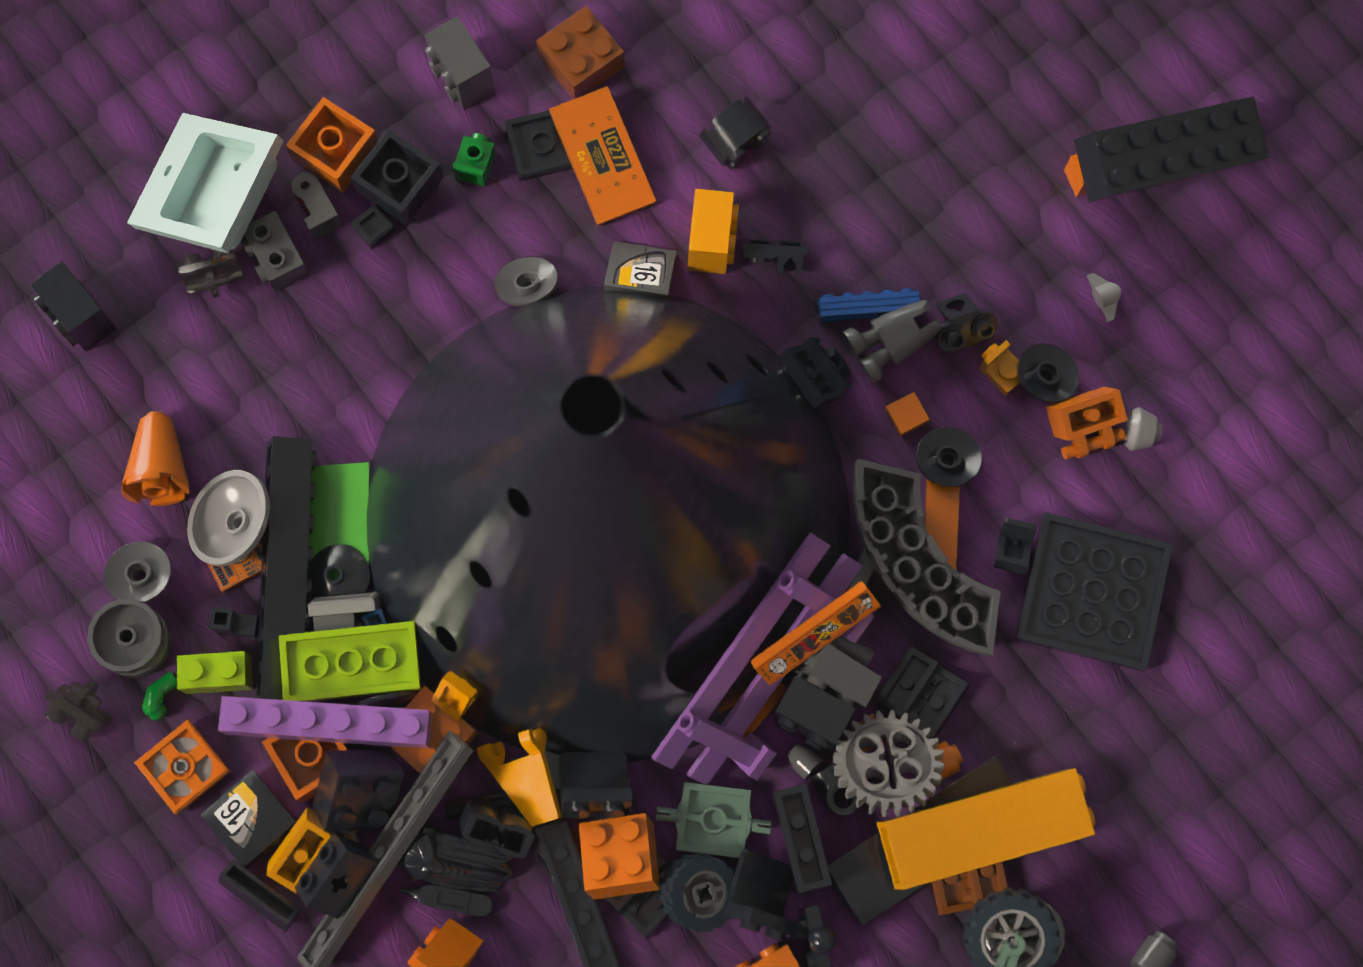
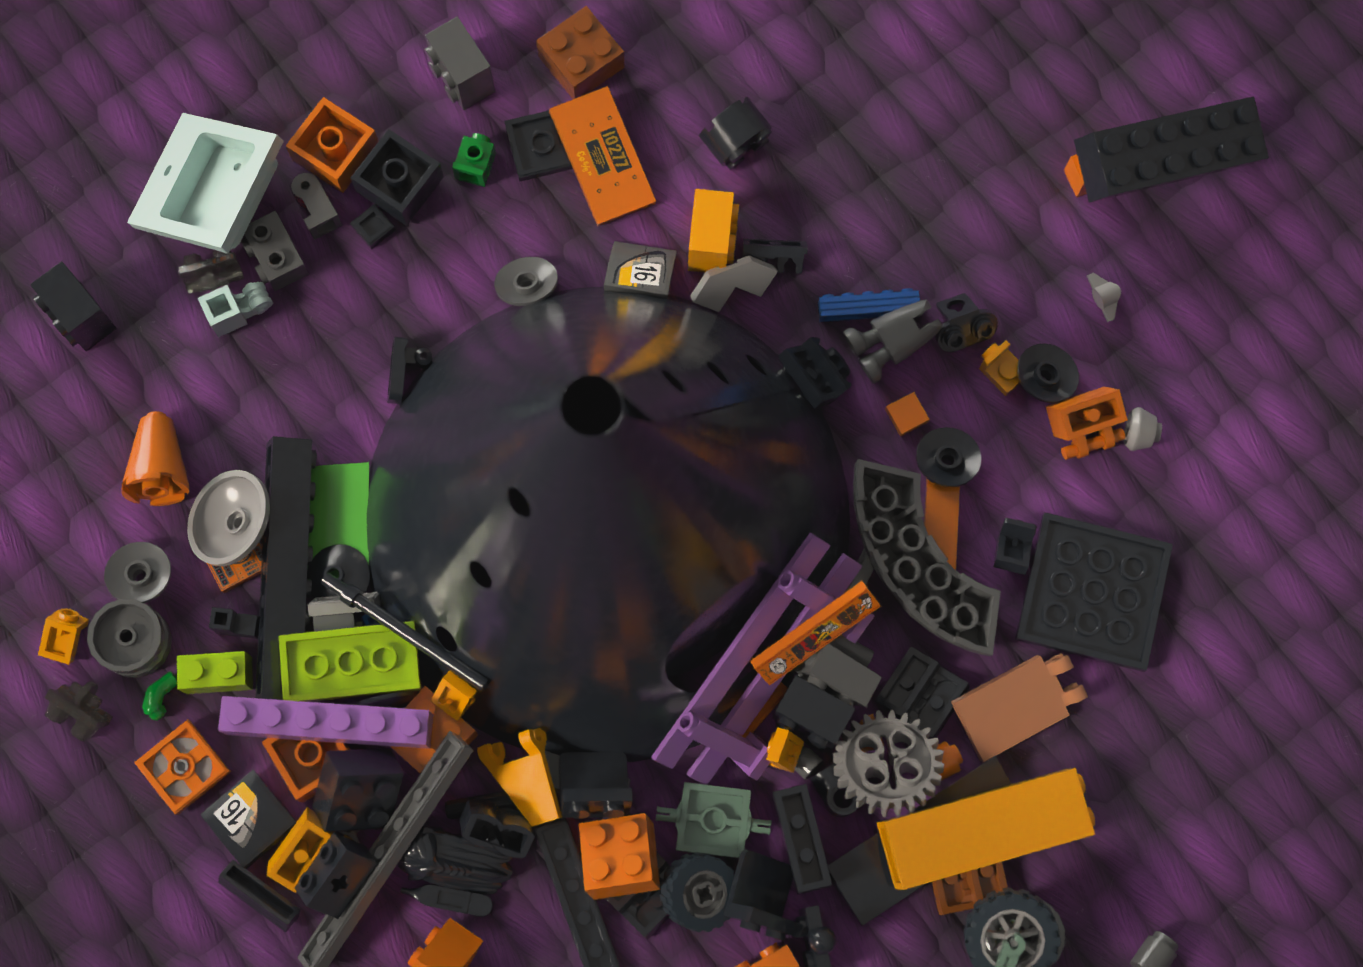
none -> light orange bracket [38,609,89,665]
none -> light aqua brick [198,282,273,337]
none -> black bar [321,573,490,692]
none -> black piece [387,336,432,404]
none -> light grey tile [690,256,778,312]
none -> light orange bracket [766,727,804,773]
none -> nougat tile [951,653,1088,762]

